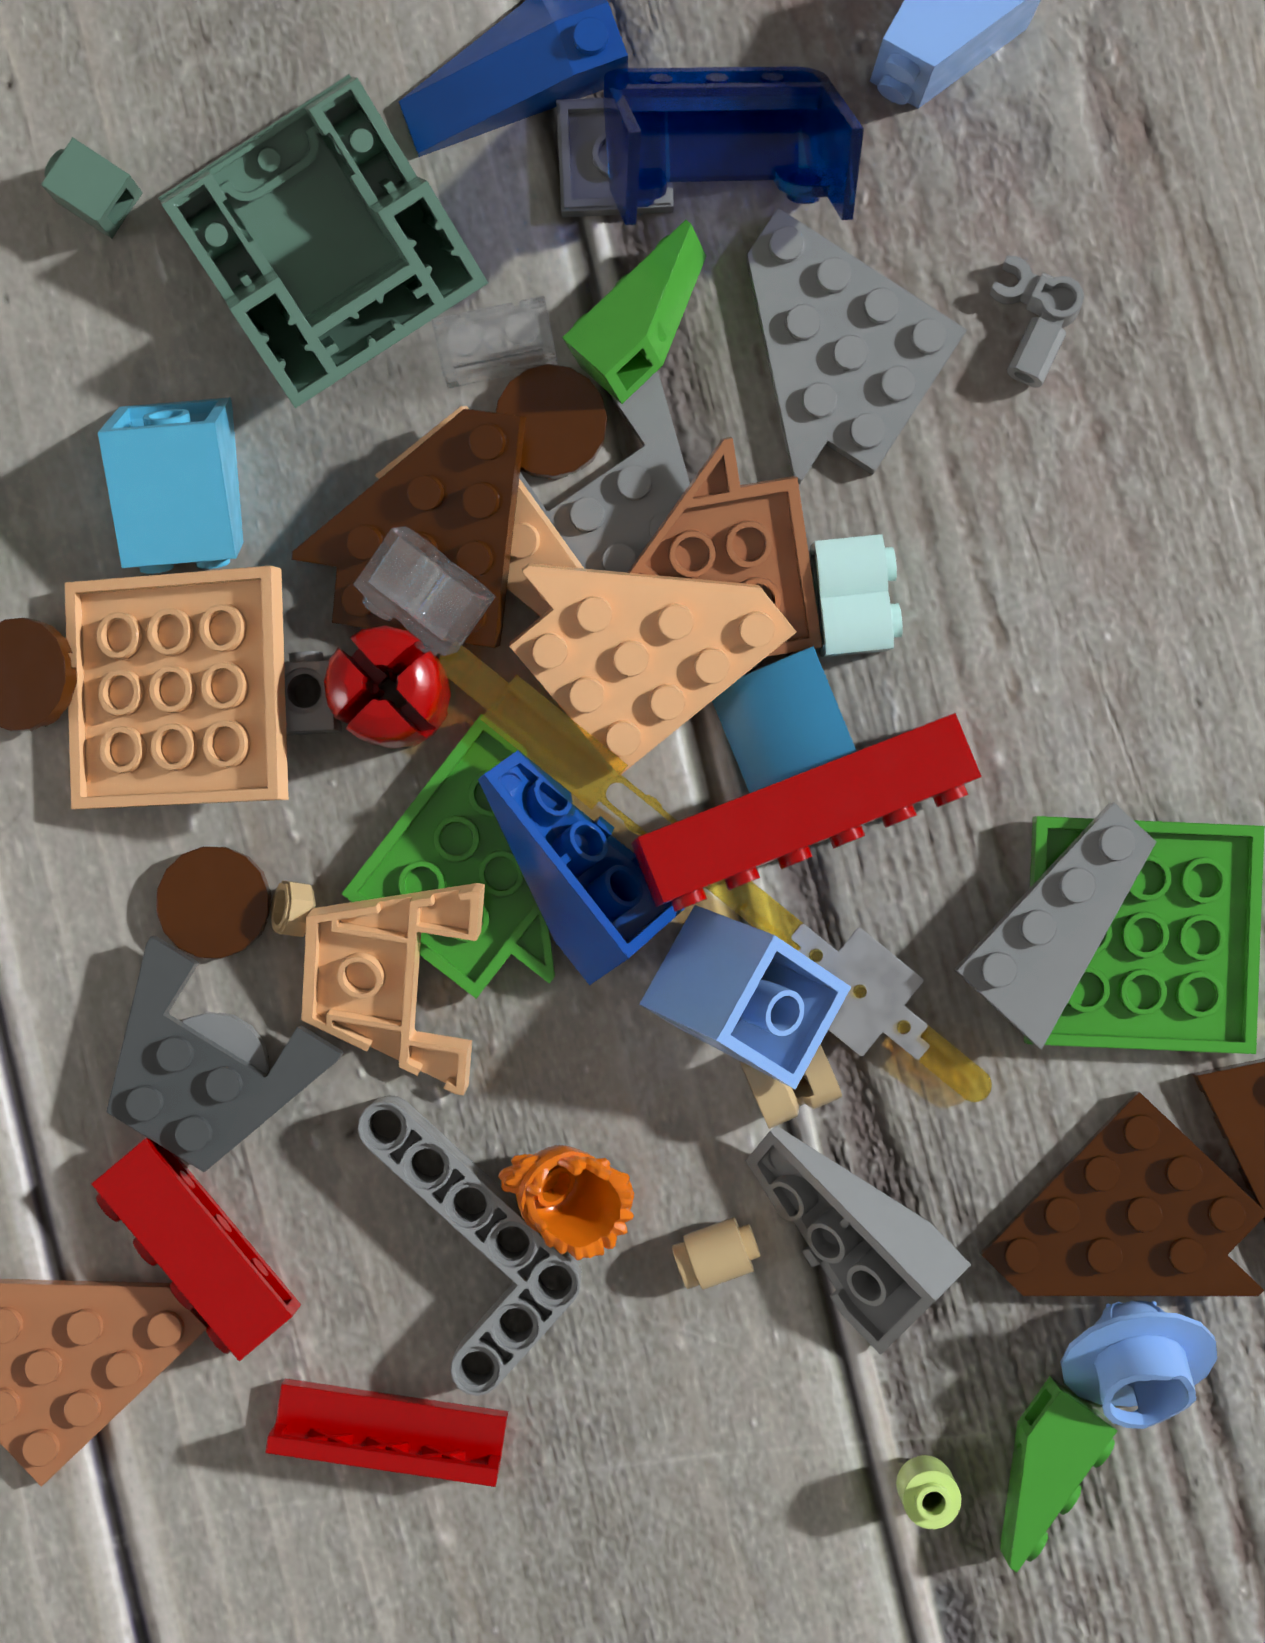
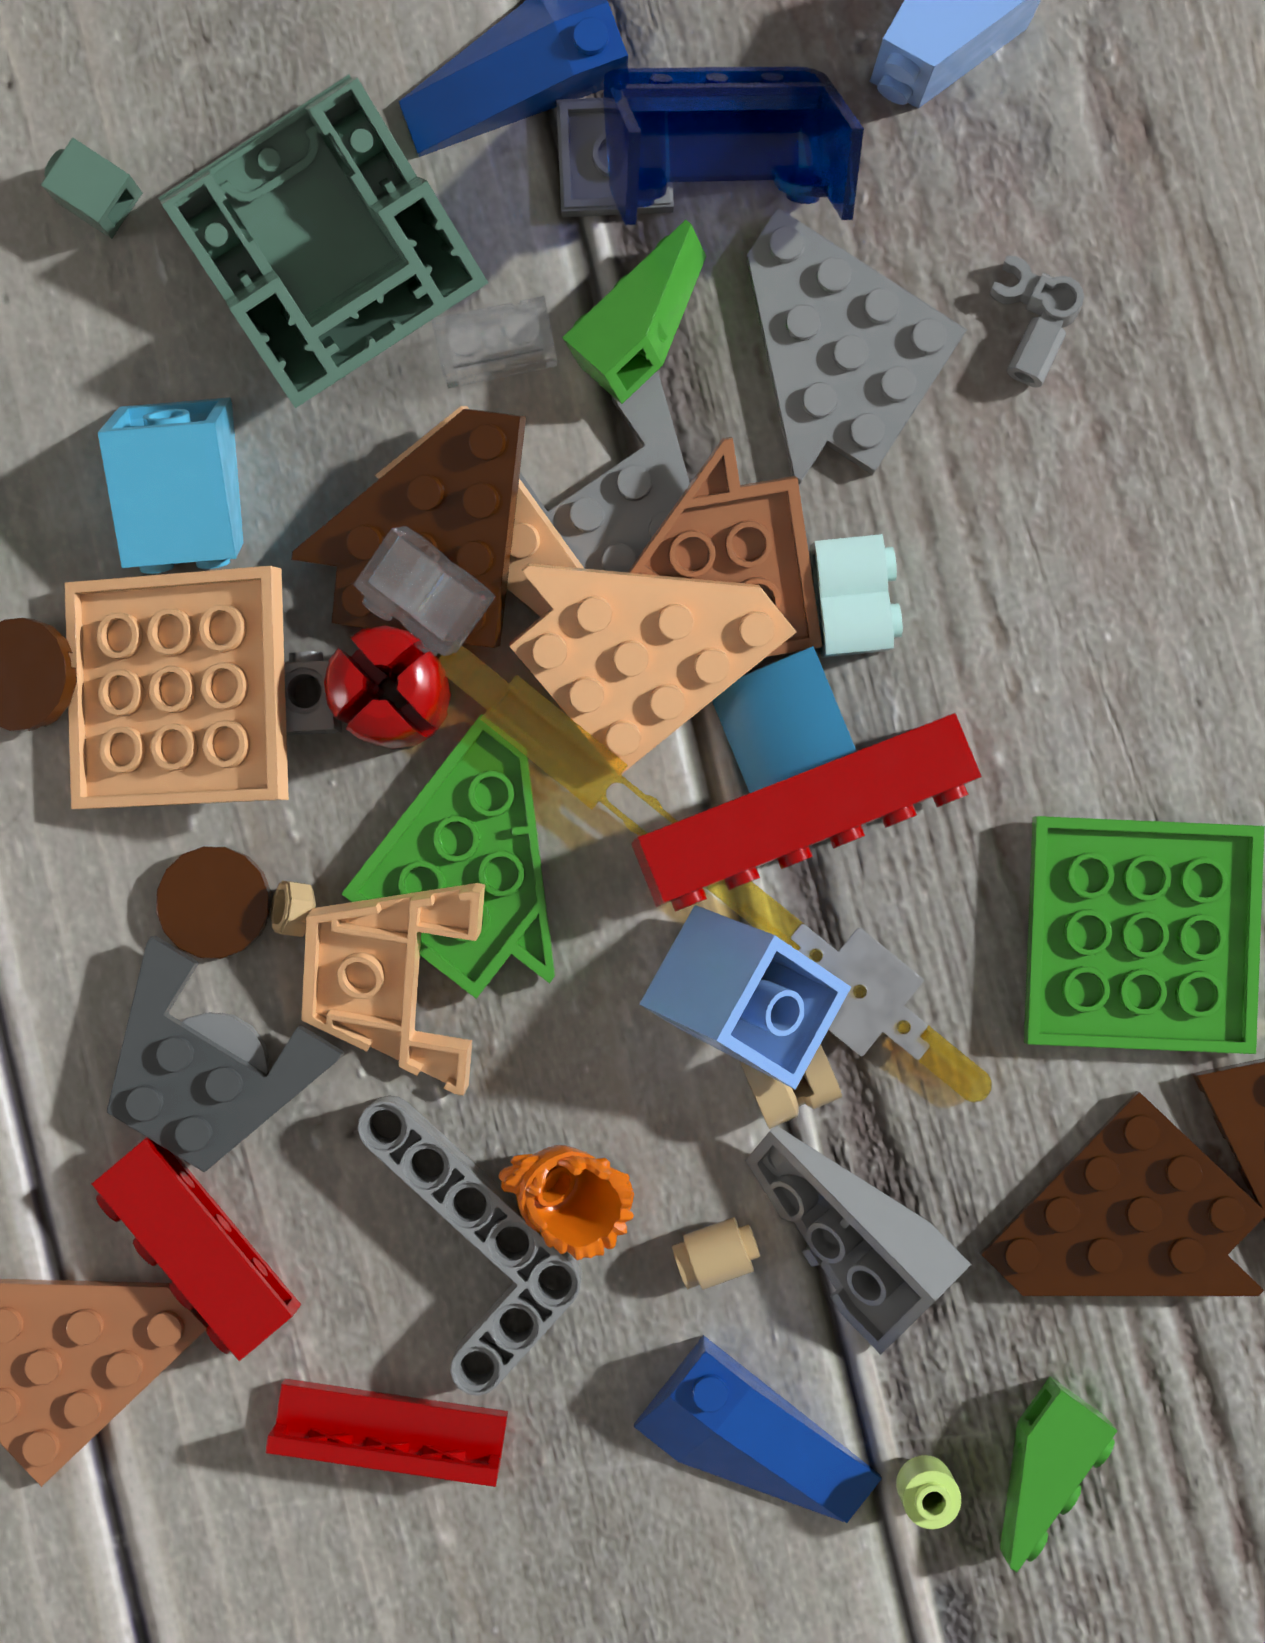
blue wedge [478,750,685,986] -> none
reddish brown tile [496,364,607,480] -> none
light grey wing [954,802,1156,1050] -> none
light blue helmet [1060,1301,1217,1429] -> none
none -> blue wedge [634,1335,882,1523]

